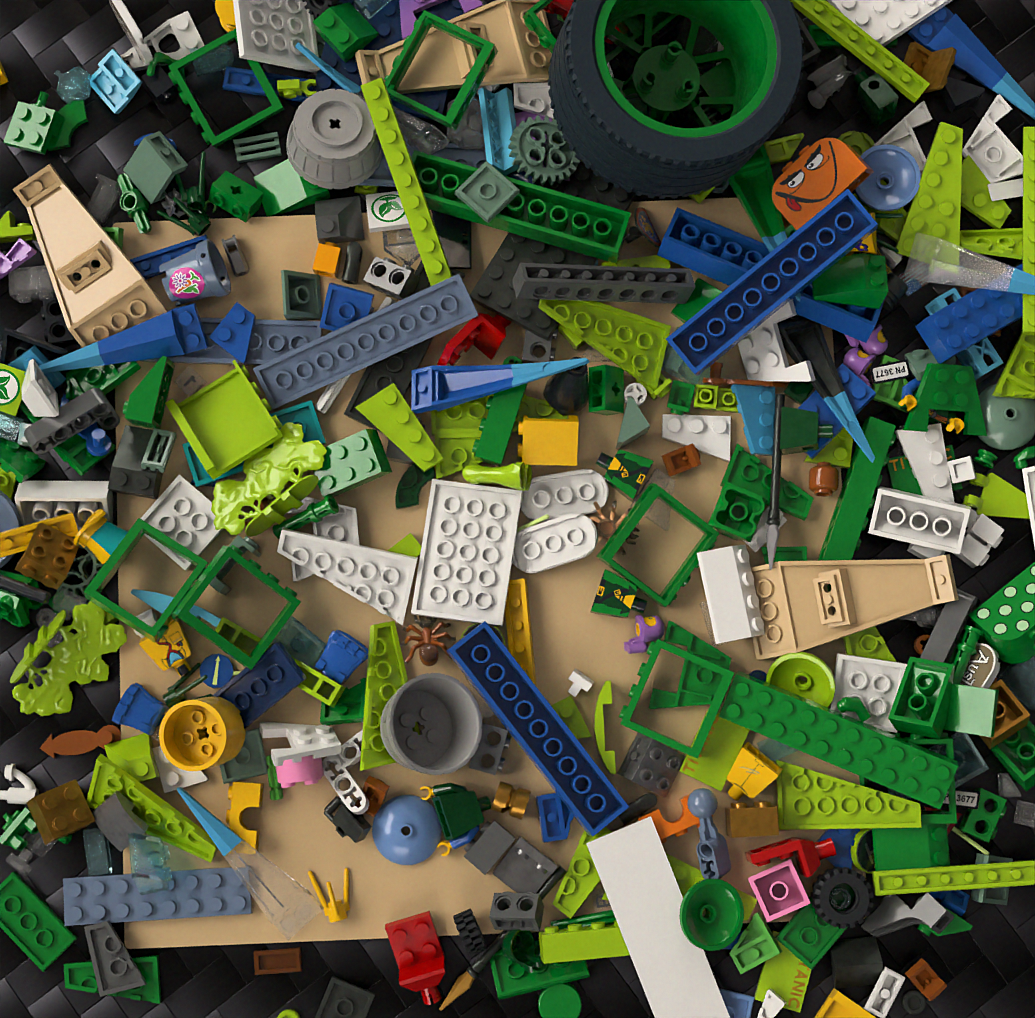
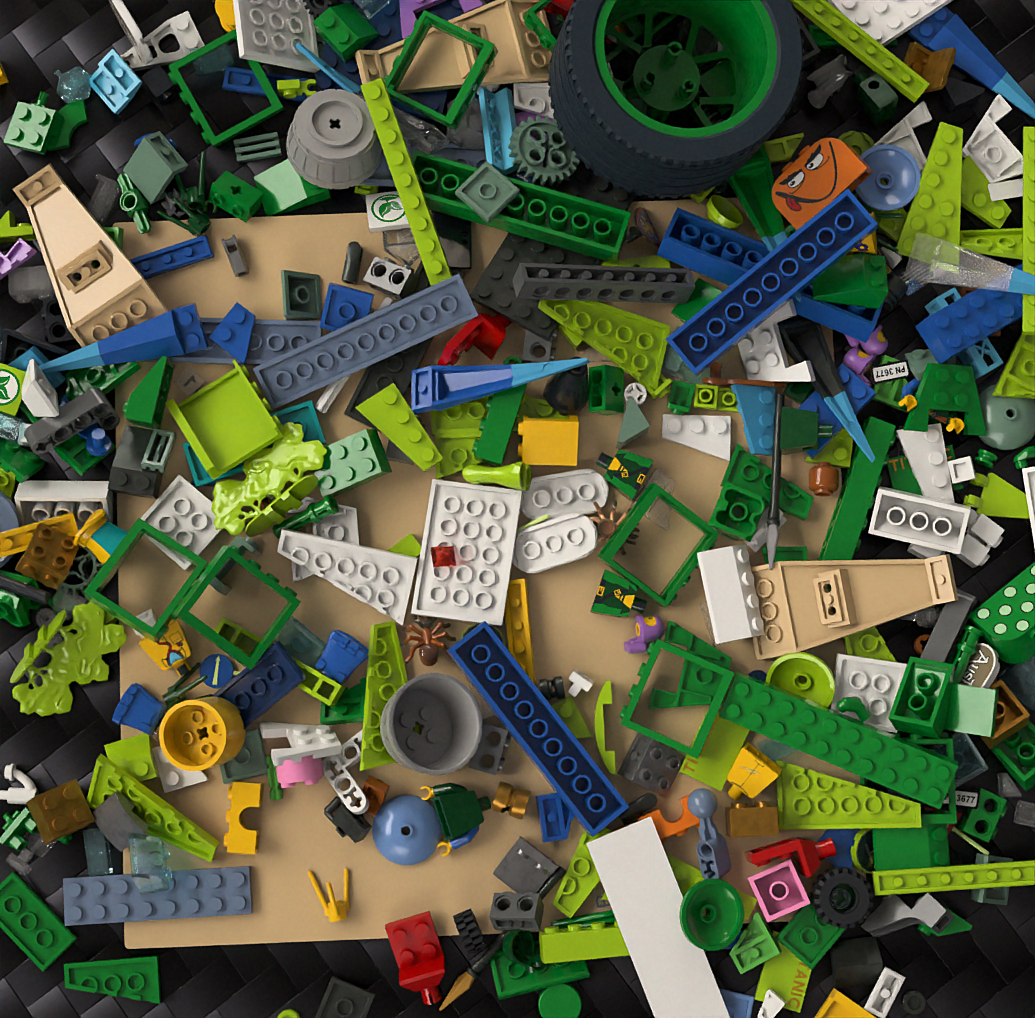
dark orange brick [40,725,121,759] -> none
dark grey wing [84,920,147,997] -> none
medium azure slope [131,589,221,627] -> none
green cap [147,52,186,92] -> none
sand blue piece [159,239,231,306] -> none
clear plate [177,787,324,940] -> none
reddish brown tile [254,947,302,975] -> none
light orange brick [312,242,343,279] -> none
dark grey slope [315,196,365,244] -> none
dark green tile [395,463,436,509] -> none
dark grey brick [464,820,516,875] -> none
dark orange bracket [661,443,701,477] -> none
dark orange bracket [905,958,947,1001] -> none
blue plate [928,890,970,916] -> none
none -> clear red slope [431,546,456,567]
none -> pearl dark grey wheel [539,676,565,701]
none -> lime piece [707,195,744,229]

